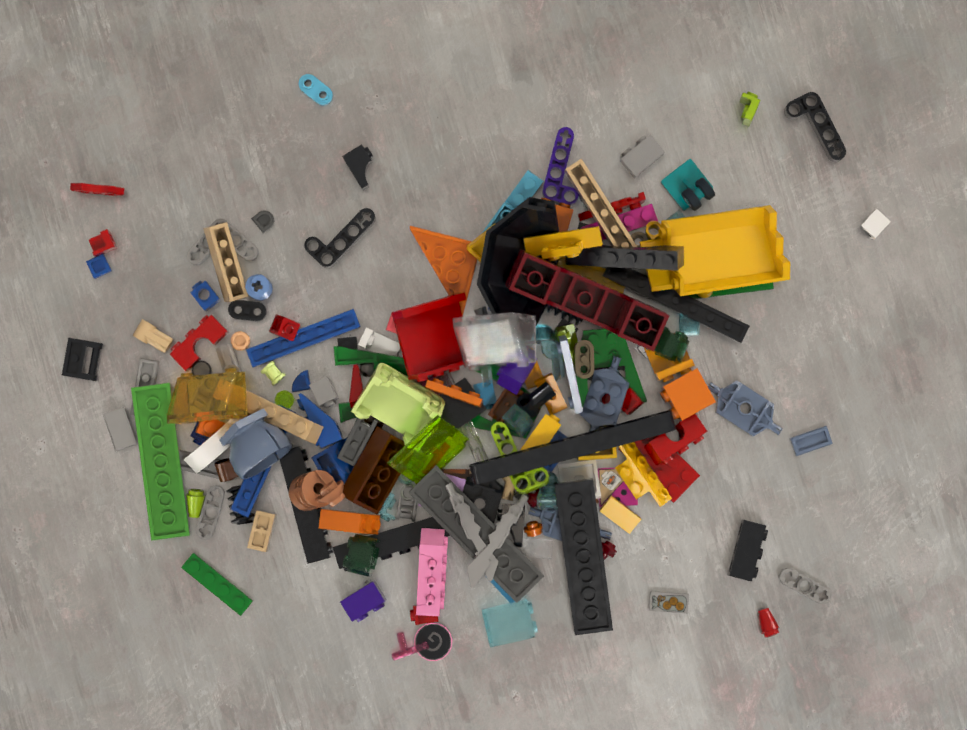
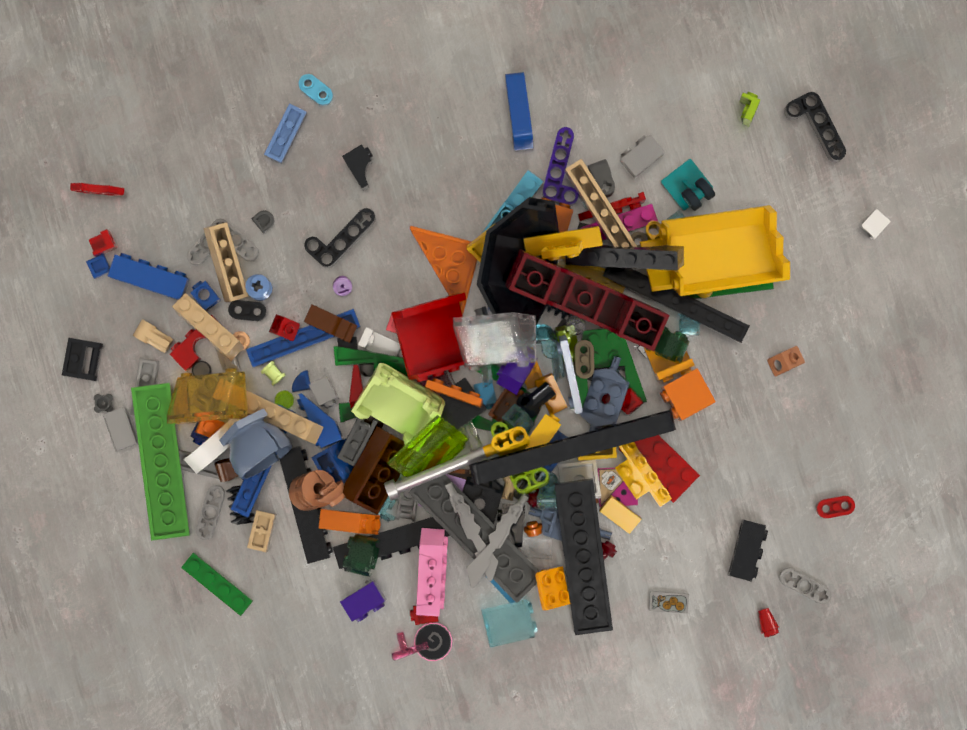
lime cone [186,489,205,518] -> none
red arch [644,414,708,465] -> none
sand blue plate [708,380,783,437] -> none
sand blue tile [790,426,833,456] -> none
none -> dark grey plate [94,394,113,413]
none -> blue brick [108,253,190,300]
none -> tan arch [172,293,244,361]
none -> medium blue plate [264,103,307,164]
none -> reddish brown piece [304,304,358,343]
none -> medium lavender tile [333,276,352,296]
none -> flat silver piece [384,426,530,501]
none -> blue beam [505,72,534,151]
none -> light orange bracket [535,566,570,611]
none -> clear tile [566,316,586,335]
none -> dark grey piece [588,159,615,198]
none -> nougat bracket [767,346,805,377]
none -> red plate [816,496,855,518]

